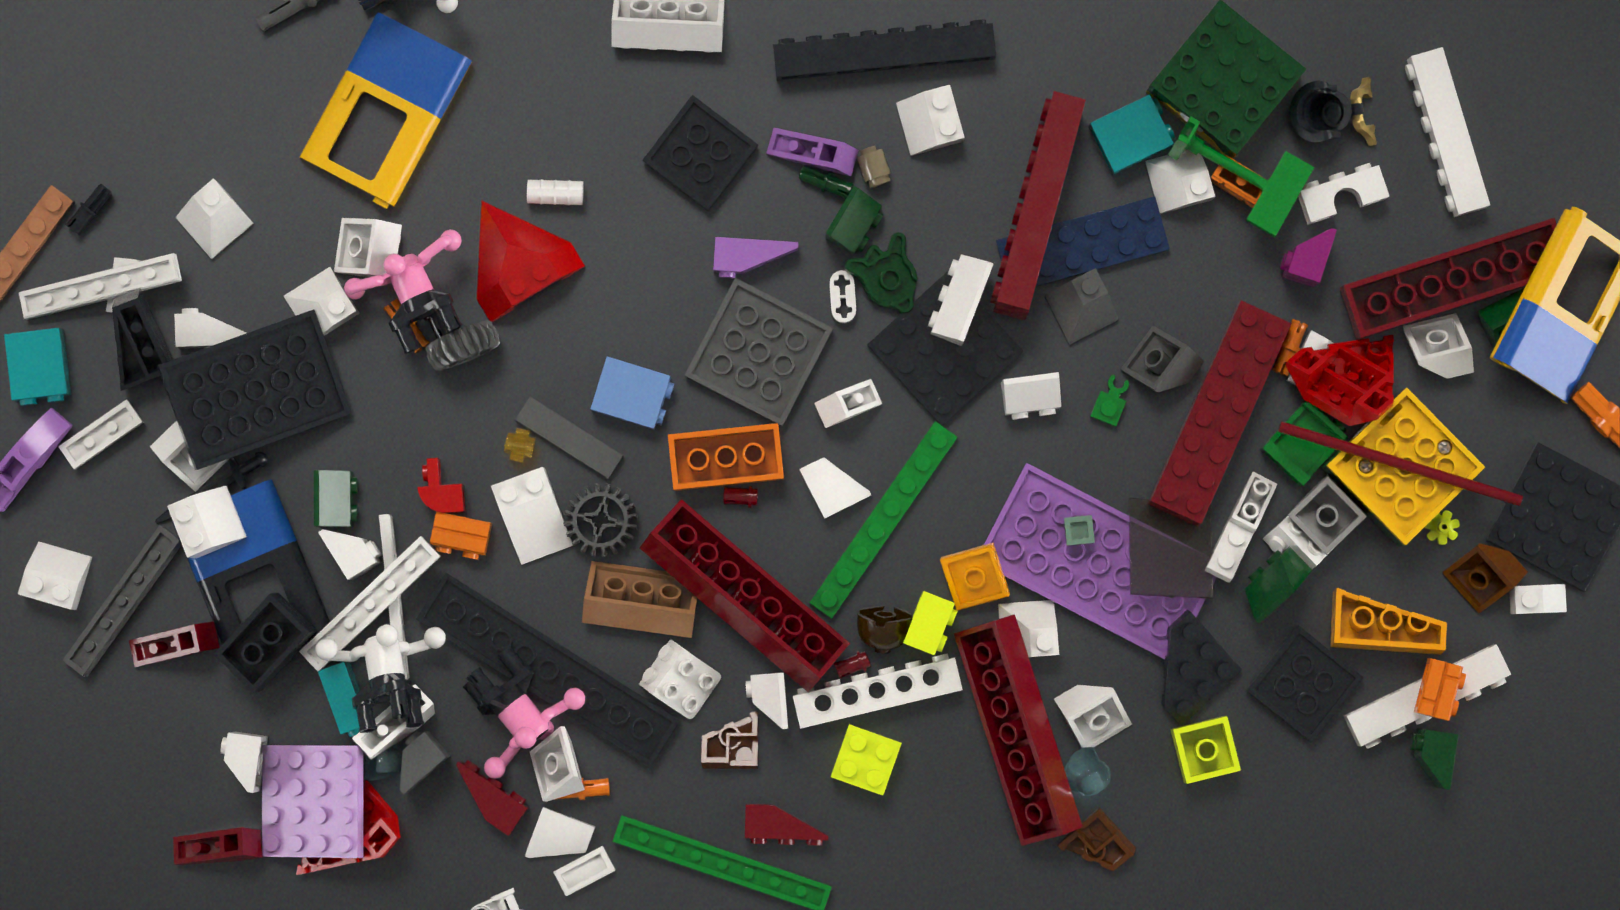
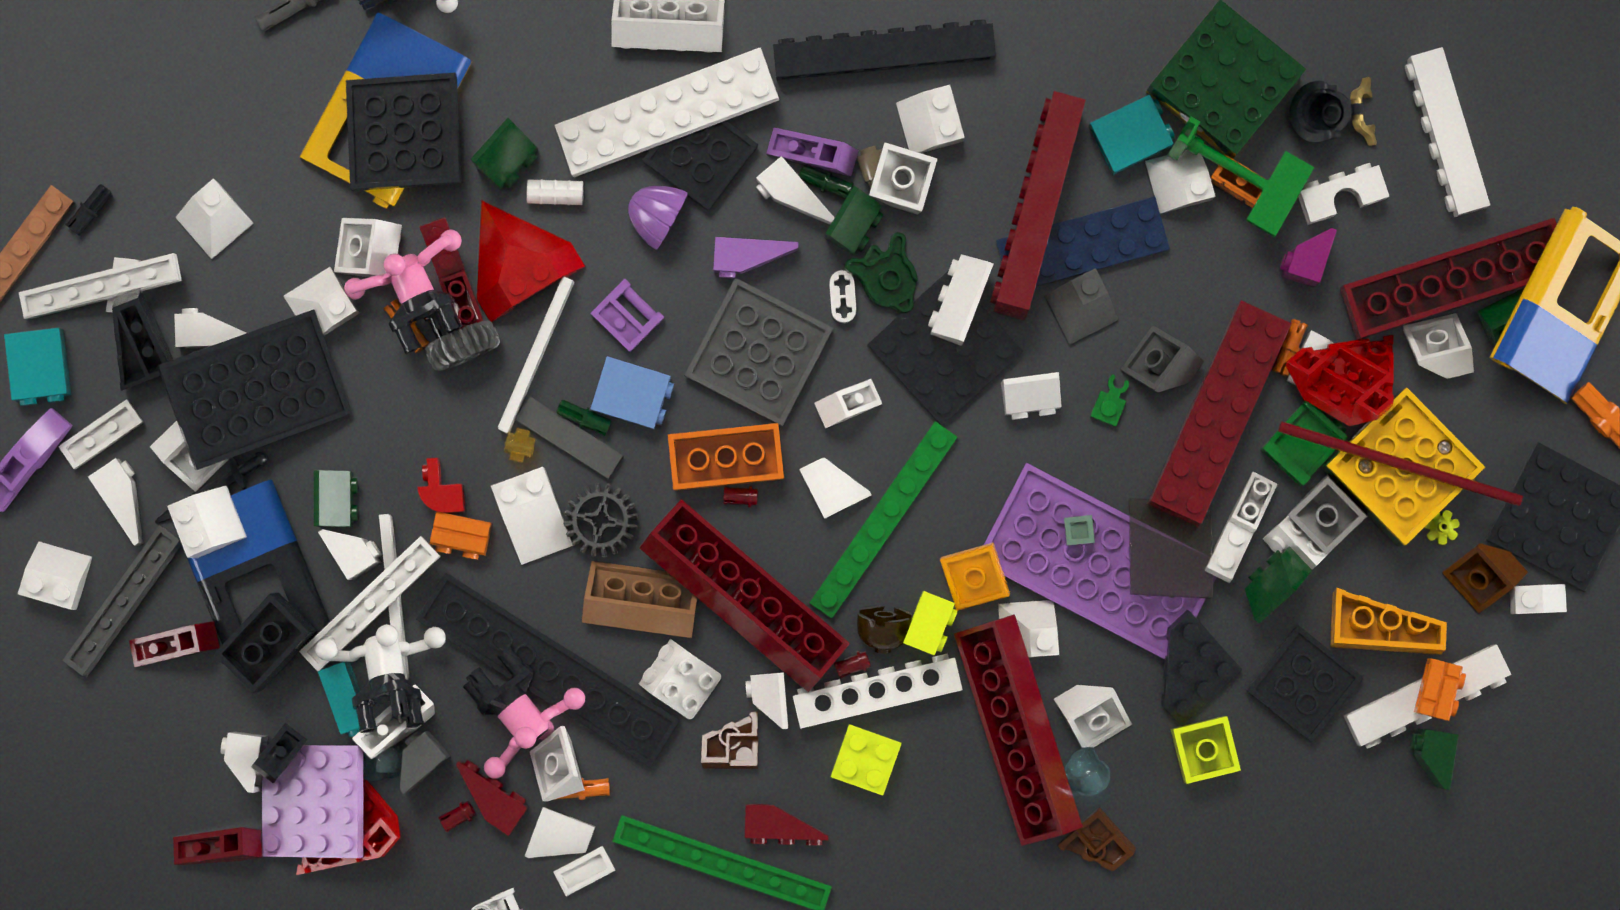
none -> white slope [88,458,143,546]
none -> black slope [251,723,307,784]
none -> black plate [346,72,462,191]
none -> dark red slope [419,216,484,330]
none -> dark red pin [439,801,476,832]
none -> dark green slope [471,118,538,191]
none -> white tile [498,277,574,434]
none -> white plate [555,48,780,177]
none -> dark green axle [556,400,612,436]
none -> medium lavender plate [590,279,665,352]
none -> medium lavender hair [628,186,688,250]
none -> white slope [756,156,834,225]
none -> white slope [869,143,937,215]

